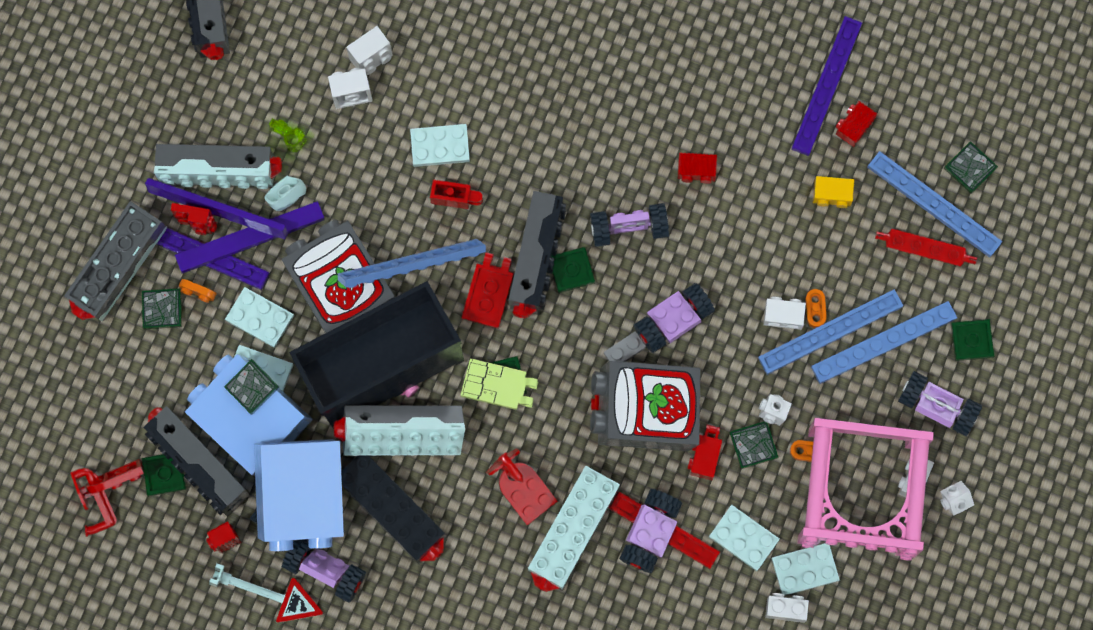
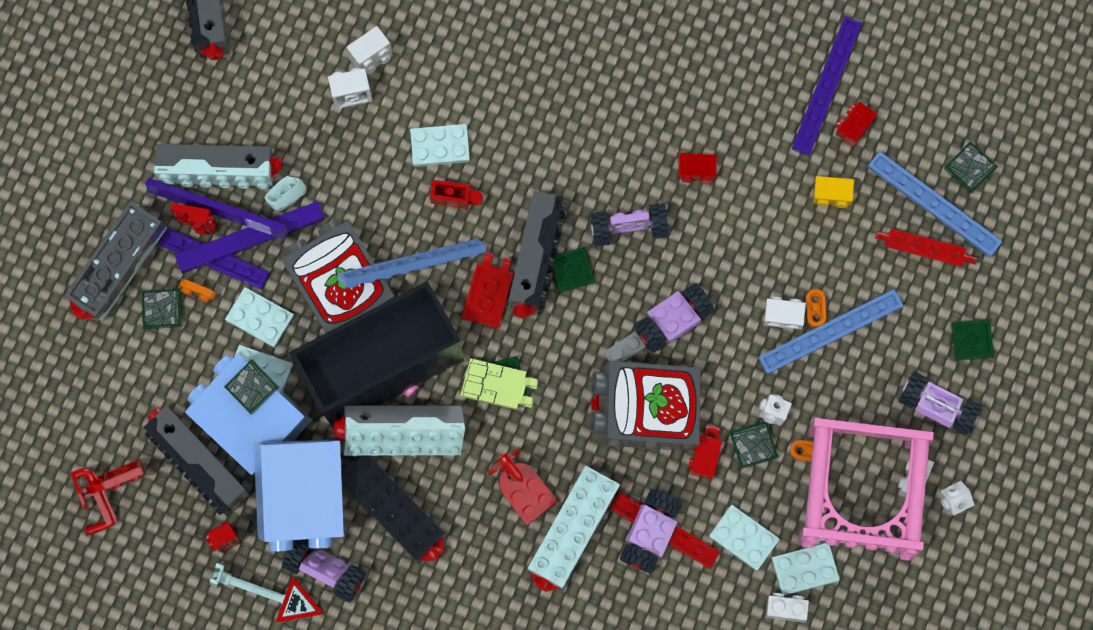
dark green tile [142,454,186,497] -> none
clear neon green plate [268,118,307,152] -> none
medium blue plate [811,301,957,384] -> none

